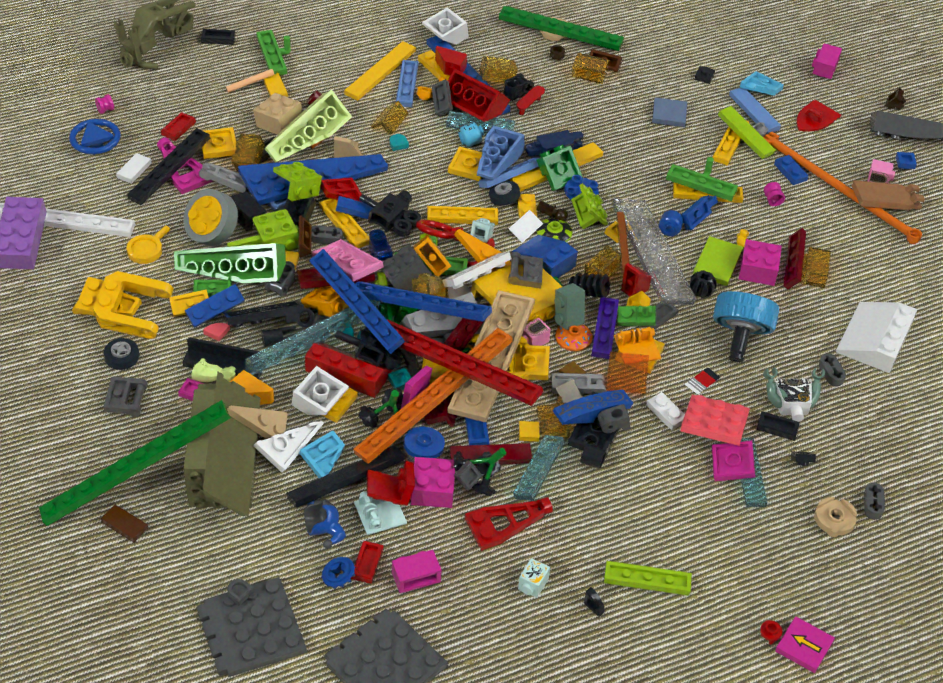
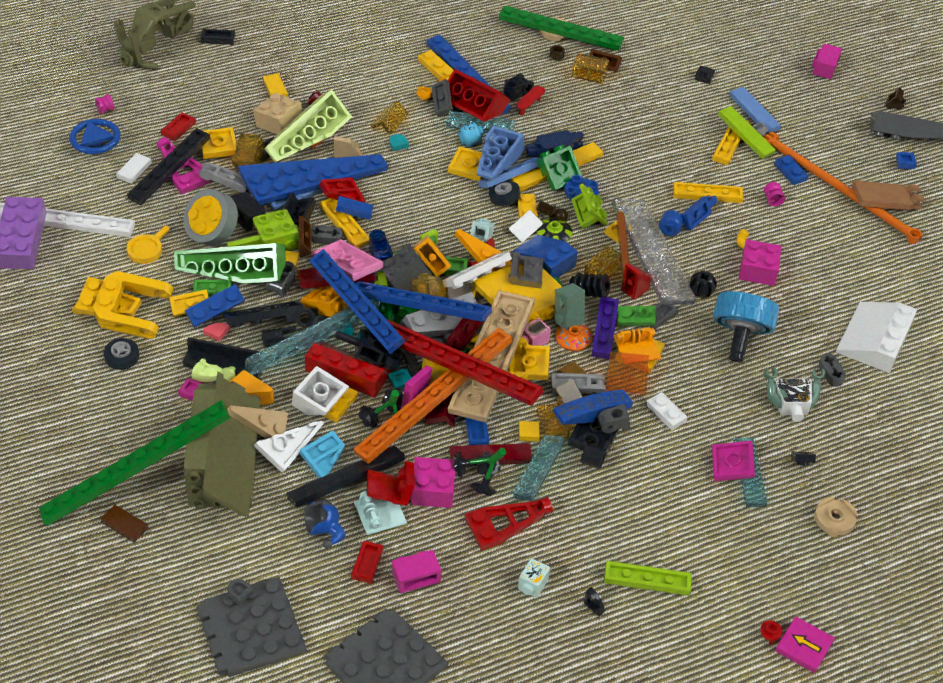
flat silver plate [103,377,148,417] -> none
light nougat bar [226,69,274,93] -> none
bright green plate [256,30,291,76] -> none
lime bracket [273,162,322,201] -> none
blue gear [322,557,356,589] -> none
yellow tile [344,41,416,101] -> none
black piece [359,190,421,237] -> none
medium blue tile [396,60,419,108] -> none
blue piece [403,427,445,463] -> none
red piece [416,220,463,242] -> none
white slope [422,8,469,45] -> none
yellow tile [427,206,498,225] -> none
red slope [435,46,467,76] -> none
dark grey tile [454,460,482,490] -> none
clear yellow brick [479,56,518,83] -> none
yellow slope [626,291,650,306] -> none
sand blue tile [652,97,687,127] -> none
bright green plate [666,157,738,202] -> none
coral plate [680,394,750,446] -> none
sticker [685,368,720,394] -> none
lime tile [693,236,743,286] -> none
medium azure wing [740,71,784,96] -> none
black tile [756,411,800,441] -> none
dark red tile [783,228,806,289] -> none
red shield [797,99,841,132] -> none
clear yellow brick [802,247,831,288] -> none
dark grey beam [864,482,885,520] -> none
bright pink brick [867,159,895,184] -> none

